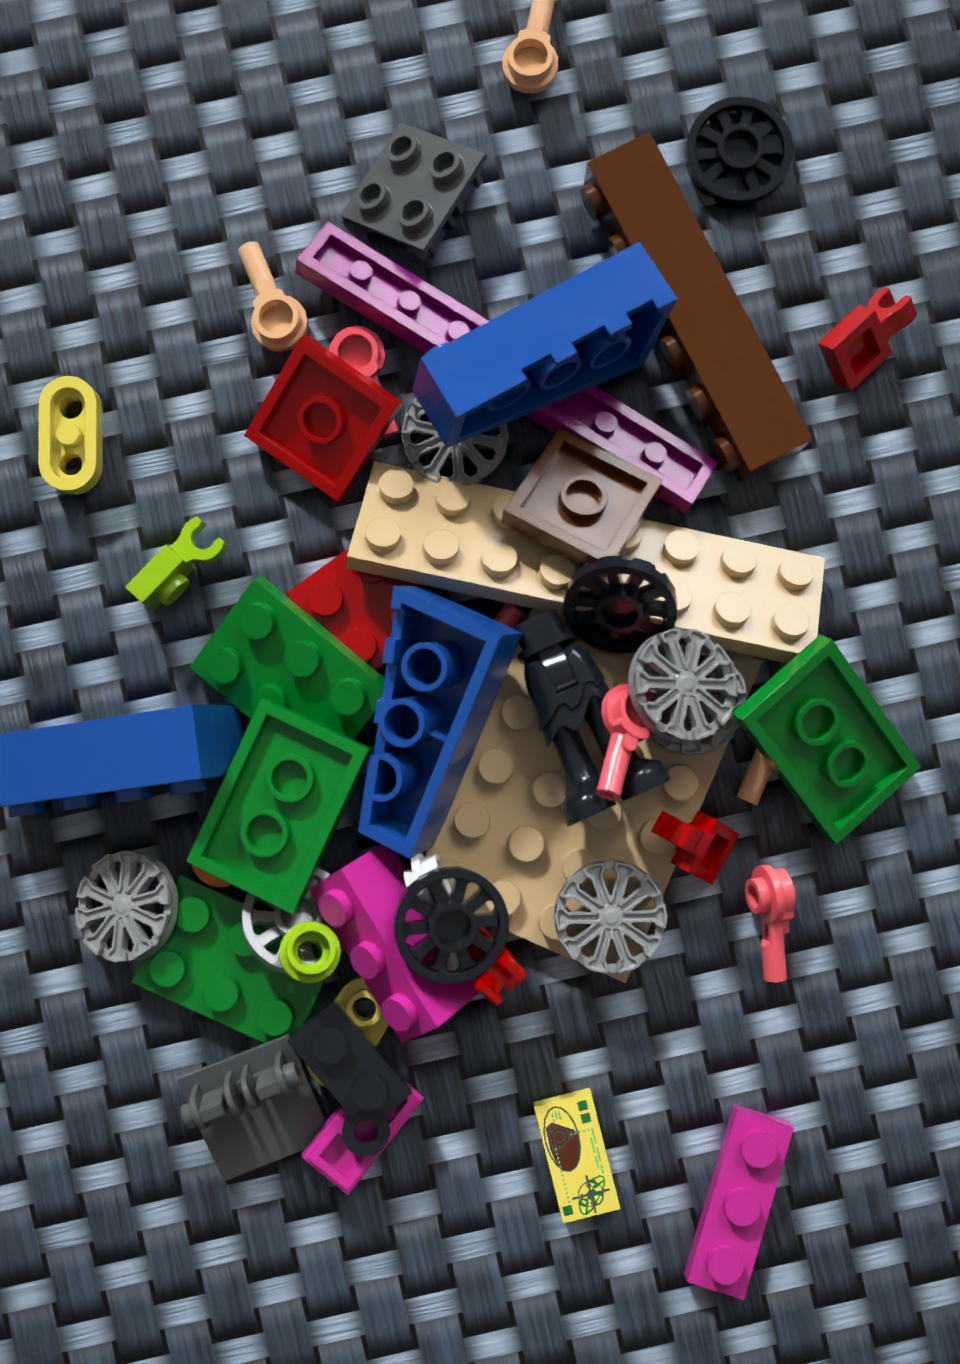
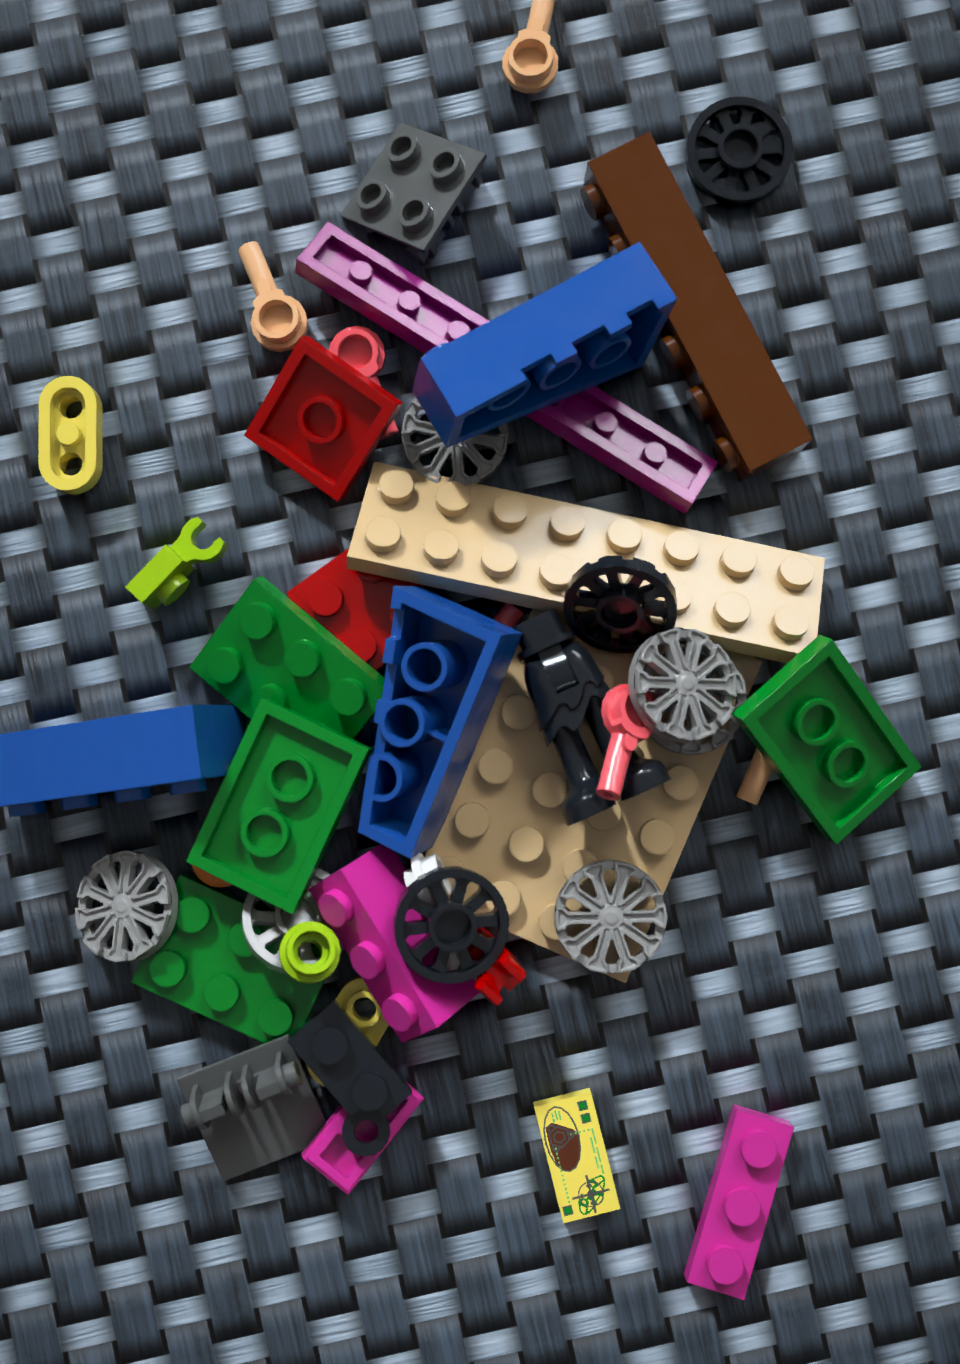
plate [501,428,663,578] -> none
red plate [651,810,739,885] -> none
coral plate [745,865,796,983] -> none
red plate [818,287,917,391] -> none

